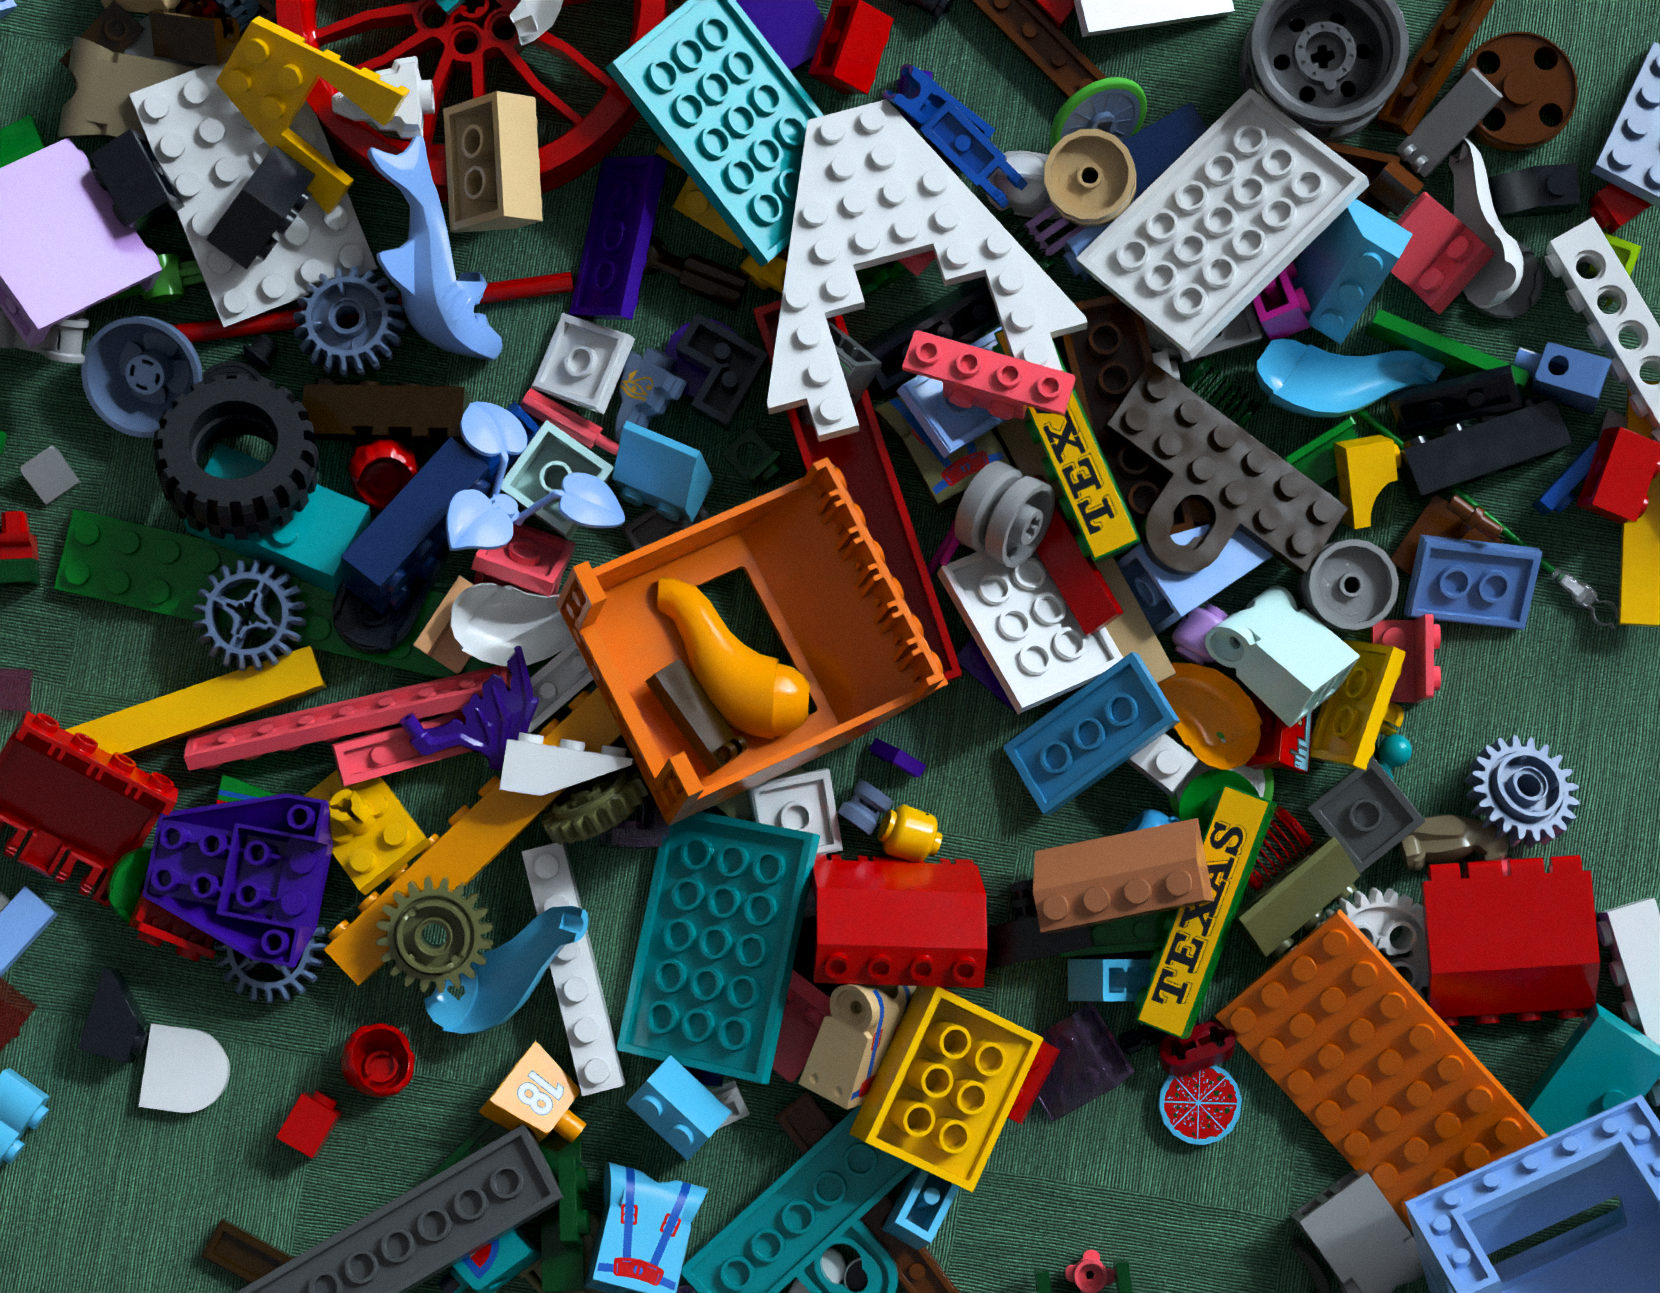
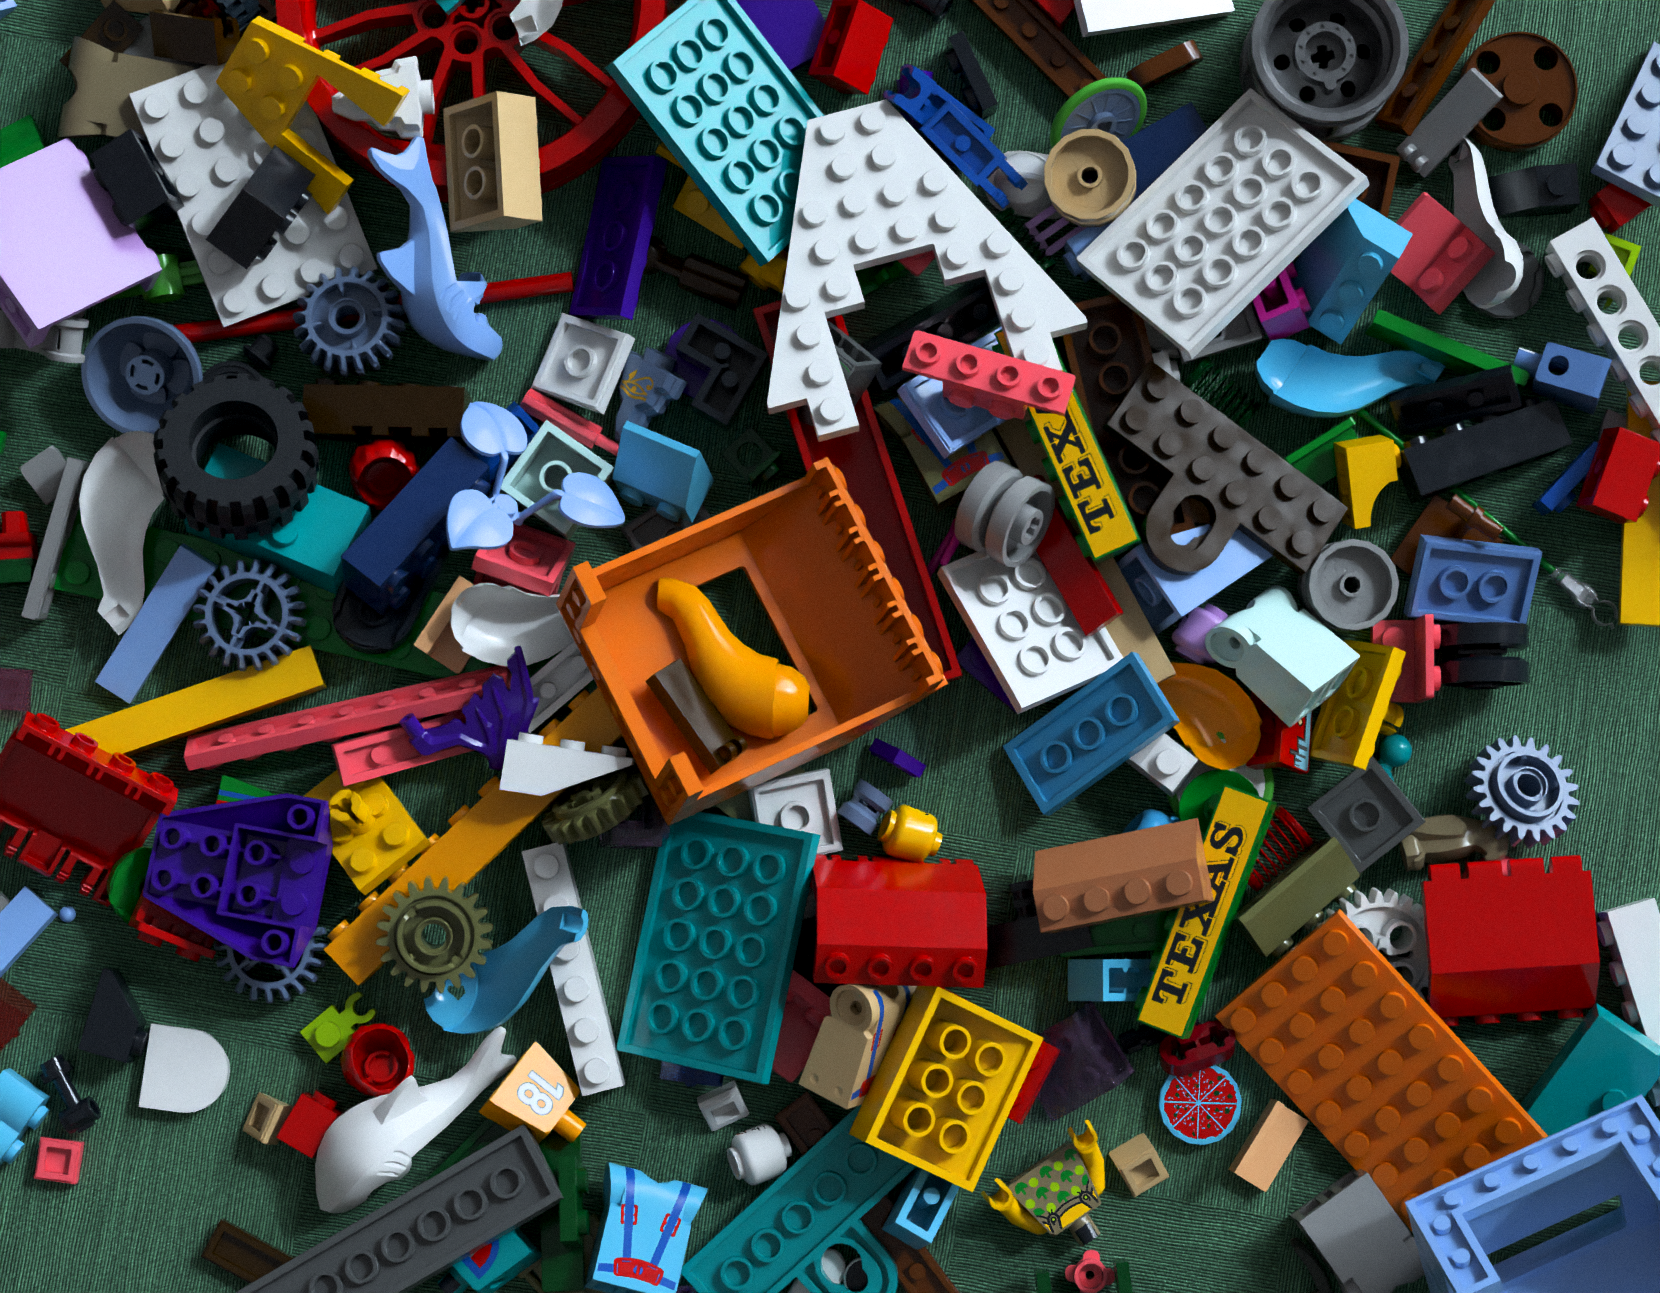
medium azure slope [626,1055,732,1161] -> none
reddish brown slope [1366,159,1424,217] -> none
none -> light grey tile [21,457,90,620]
none -> coral tile [34,1136,84,1184]
none -> black bar [40,1054,101,1134]
none -> light blue piece [59,906,76,922]
none -> white animal [79,431,165,636]
none -> light blue tile [95,543,218,704]
none -> tan slope [242,1092,294,1145]
none -> lime plate [300,992,378,1064]
none -> white piece [315,1026,517,1214]
none -> white head [727,1124,792,1185]
none -> black plate [944,31,998,119]
none -> torso [981,1120,1105,1247]
none -> tan slope [1109,1133,1170,1198]
none -> reddish brown beam [1126,40,1204,91]
none -> light nougat panel [1228,1098,1309,1192]
none -> black wheel [1436,622,1530,690]

